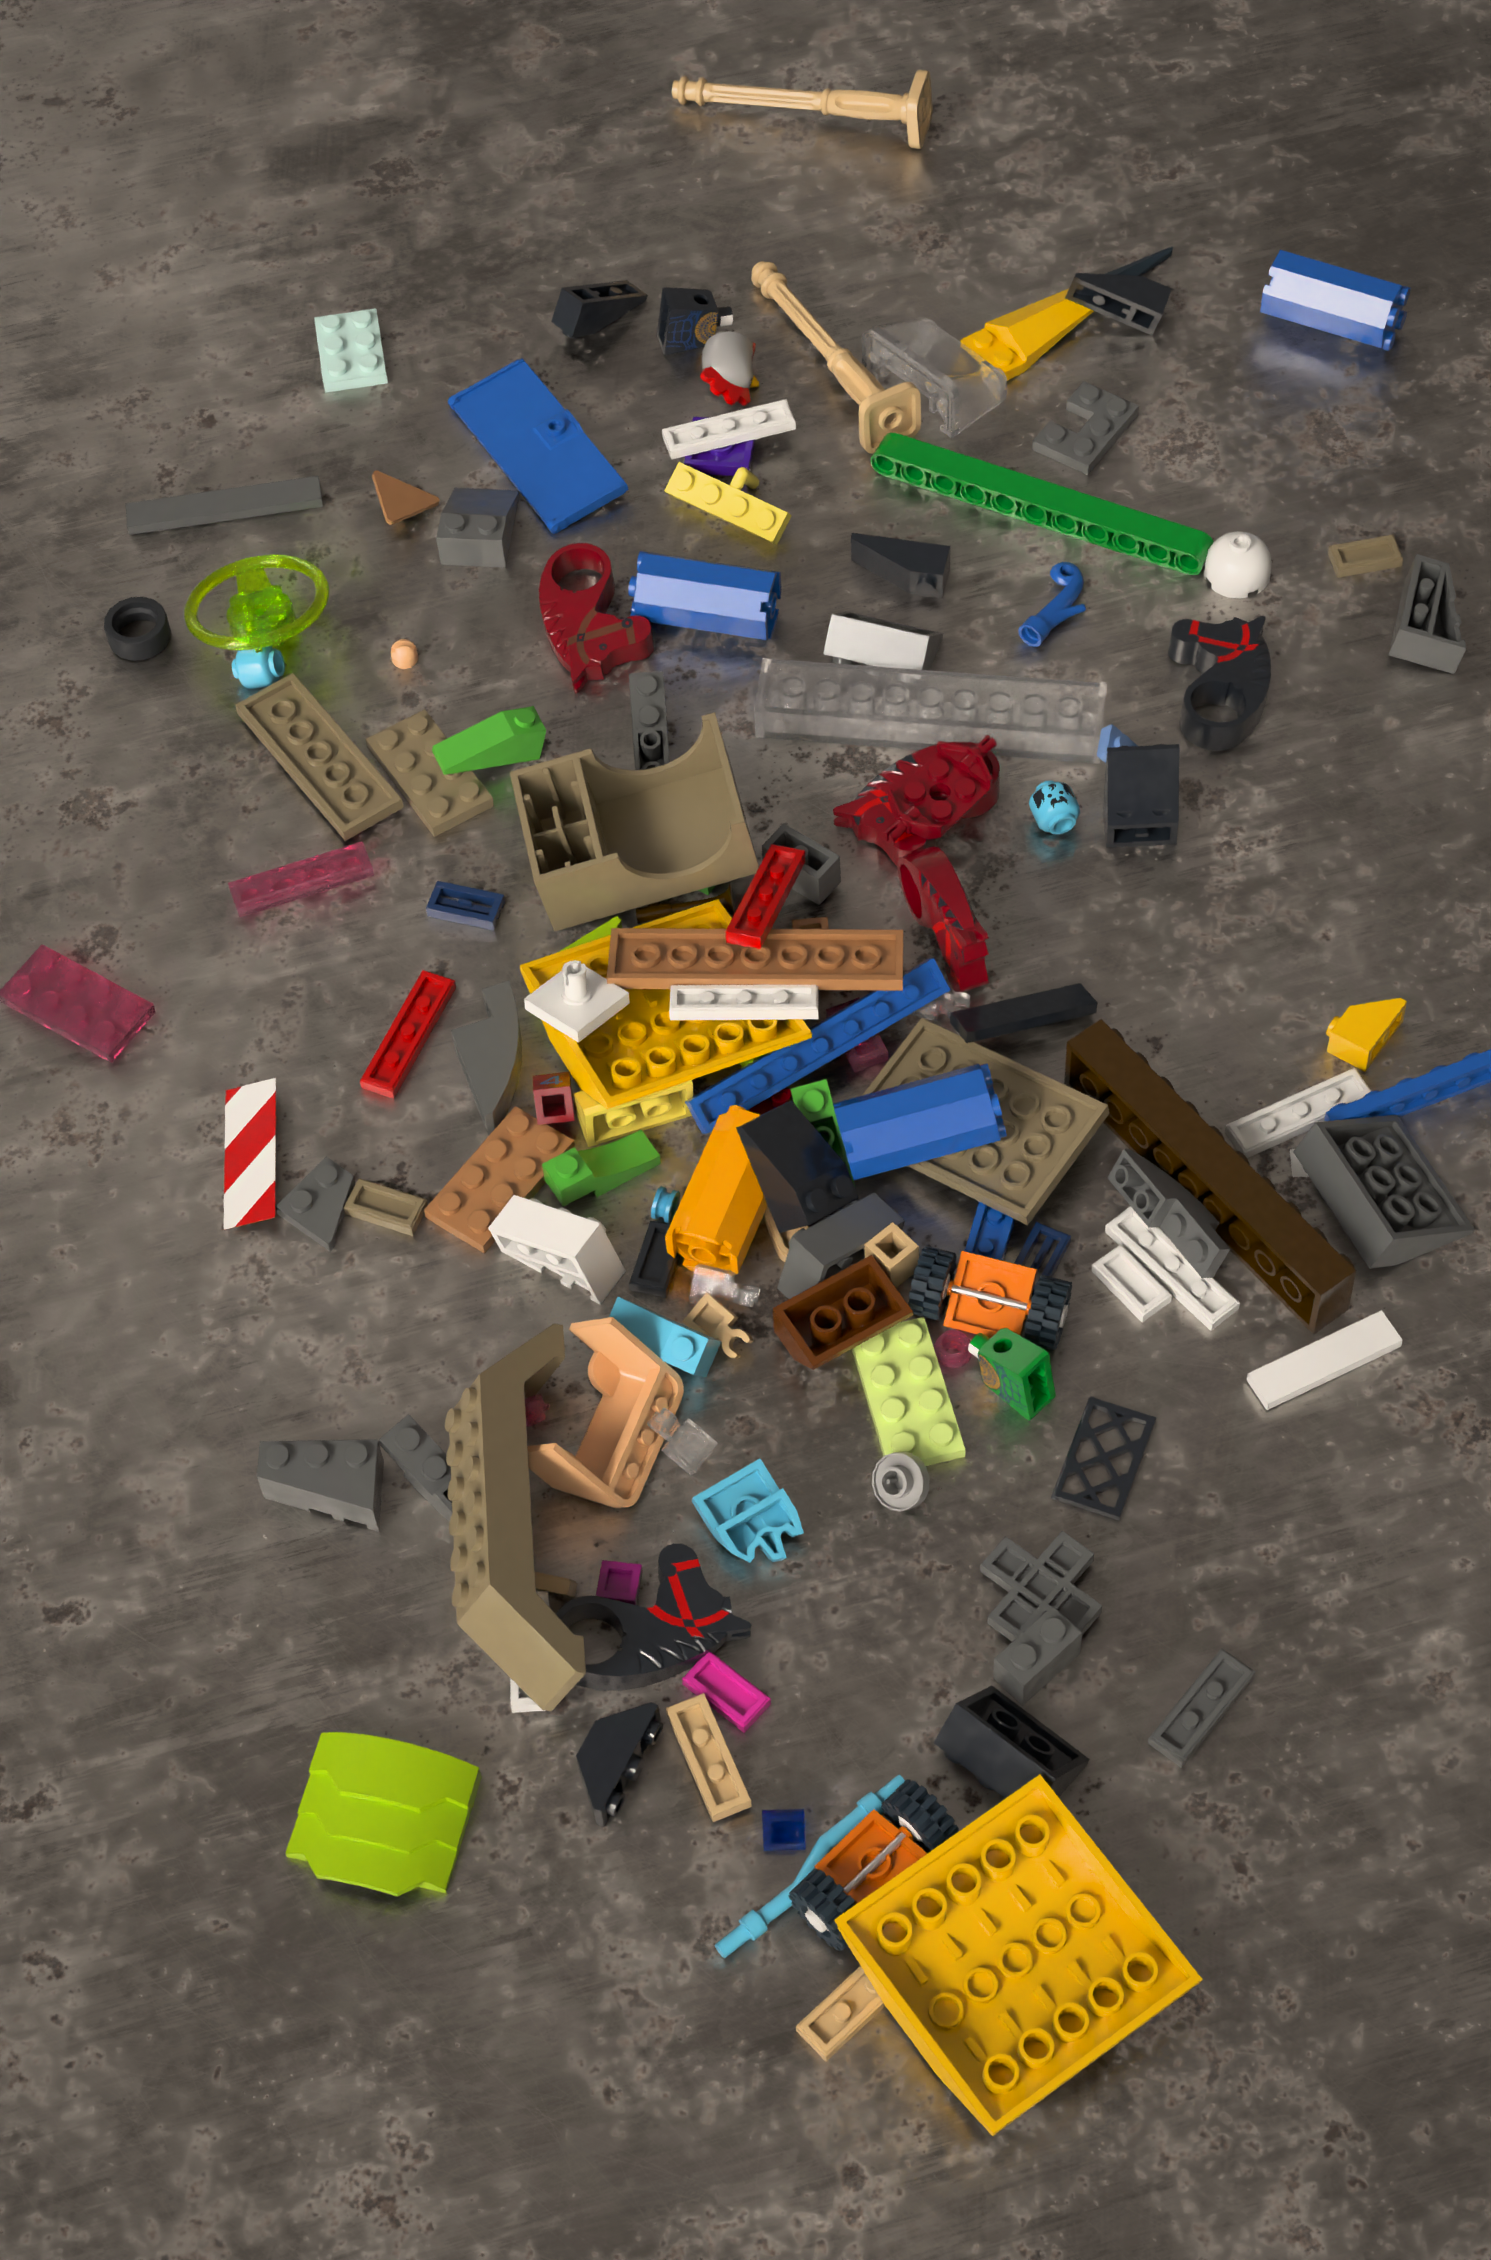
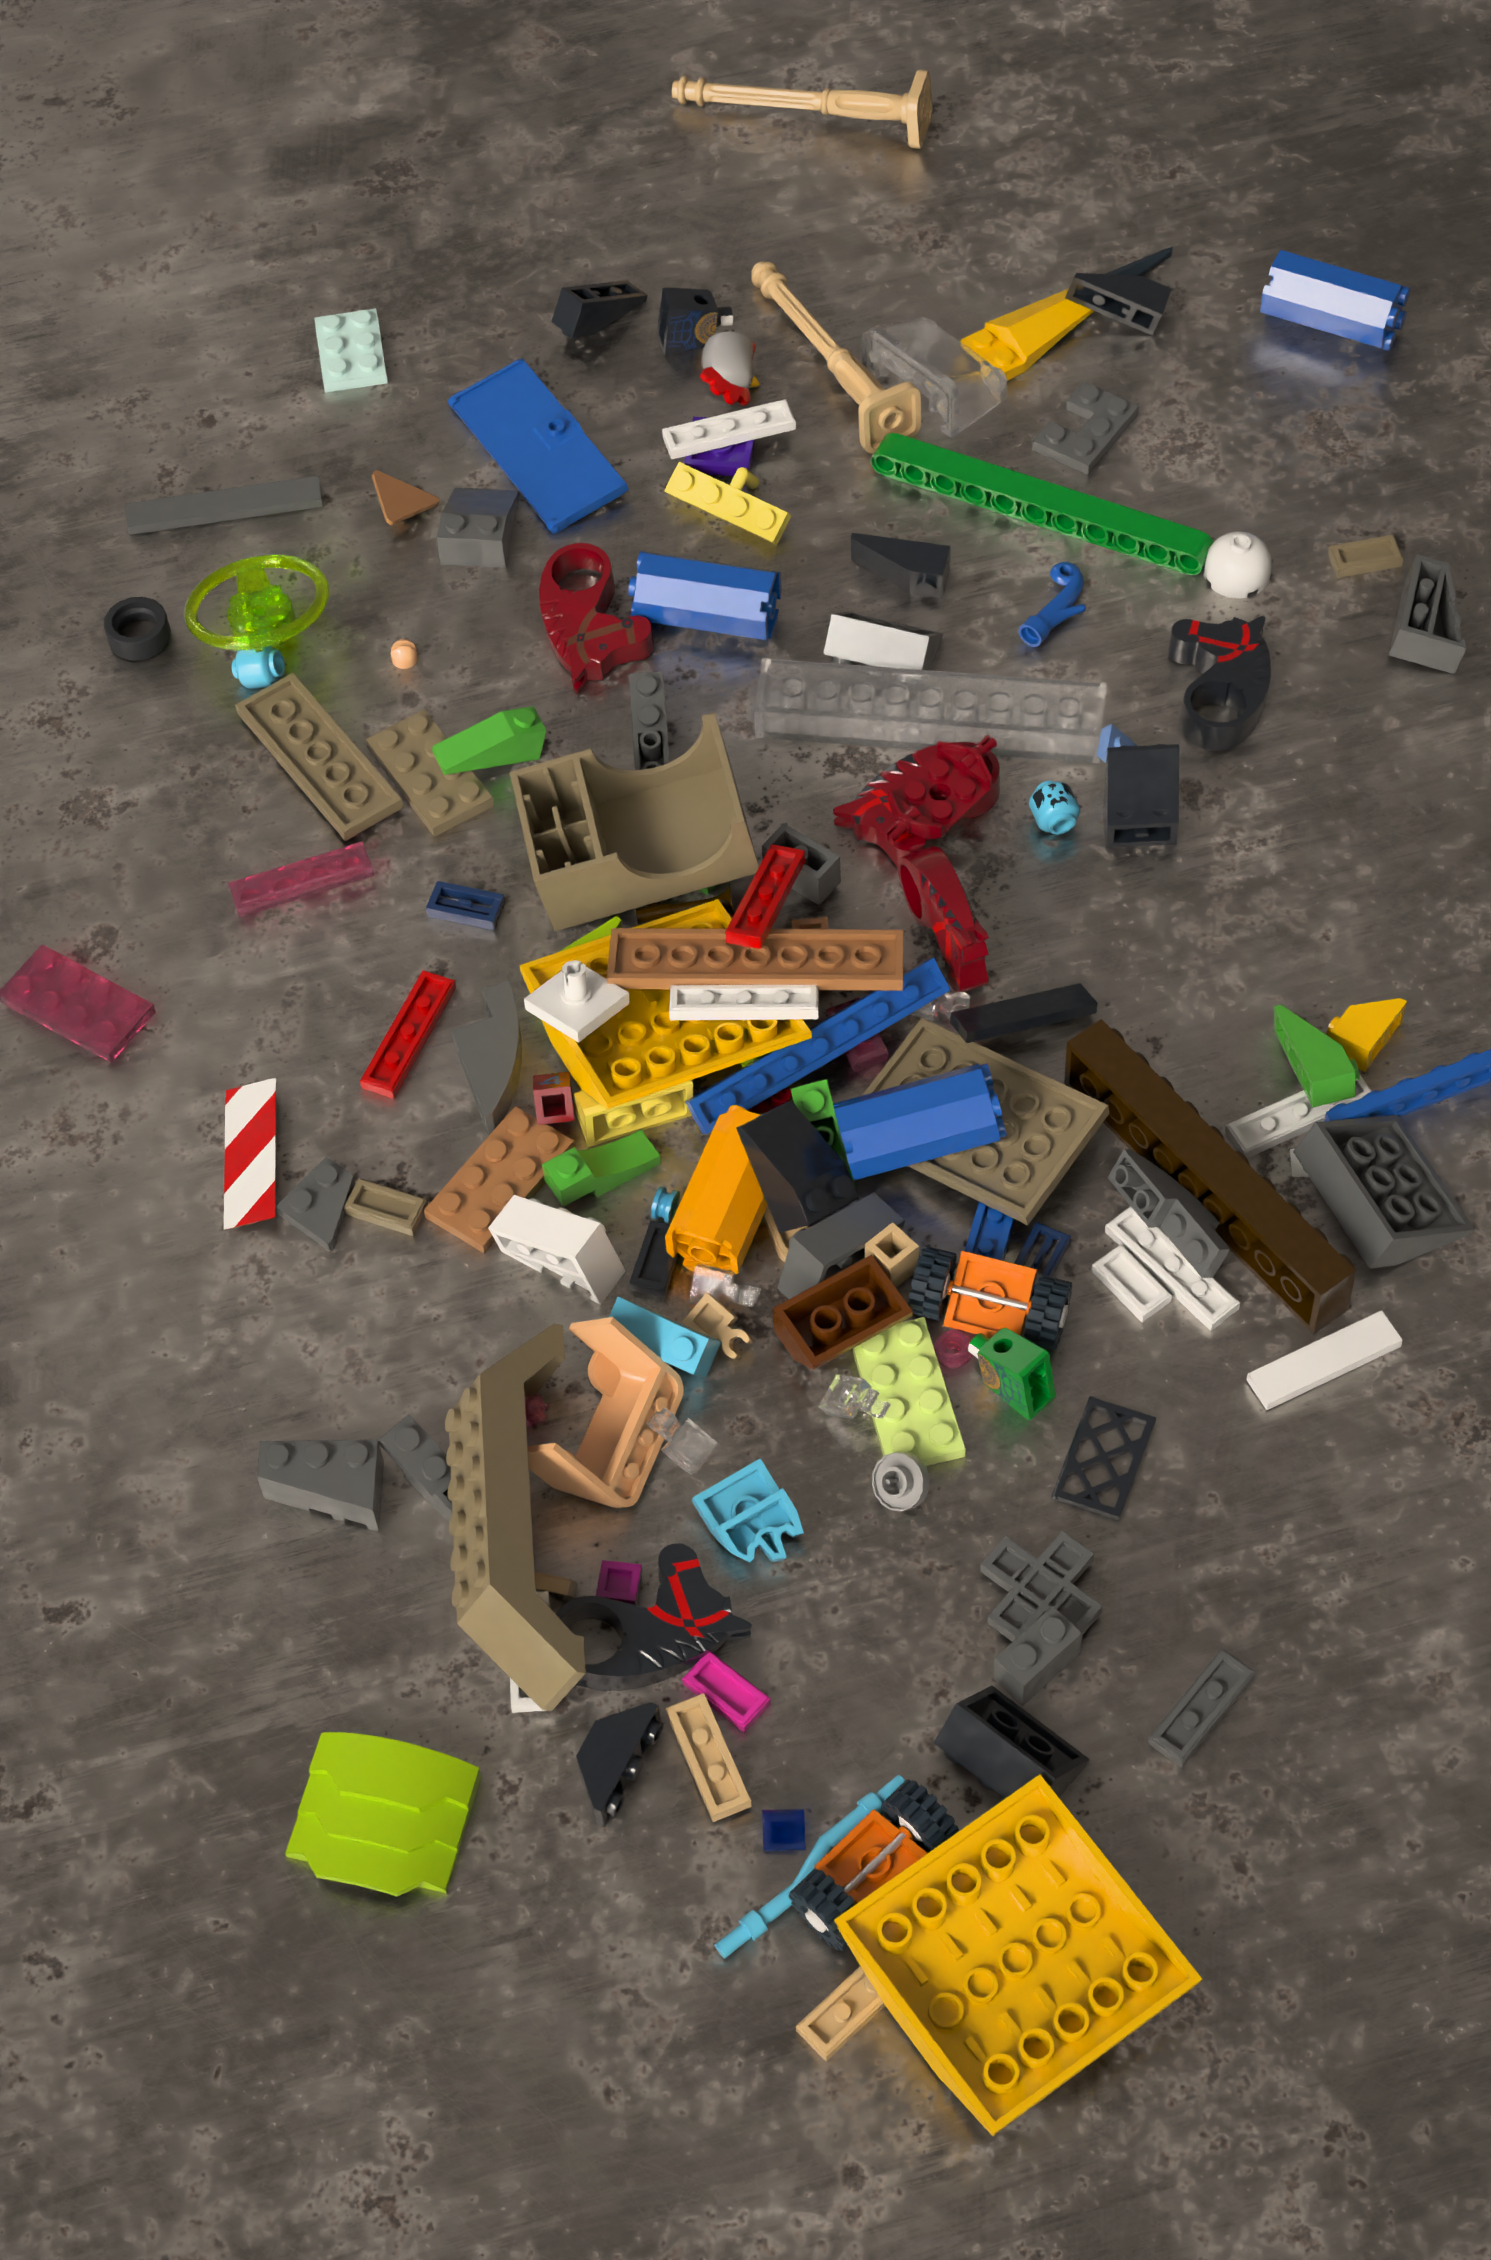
none -> clear plate [818,1374,890,1420]
none -> bright green slope [1274,1005,1360,1108]

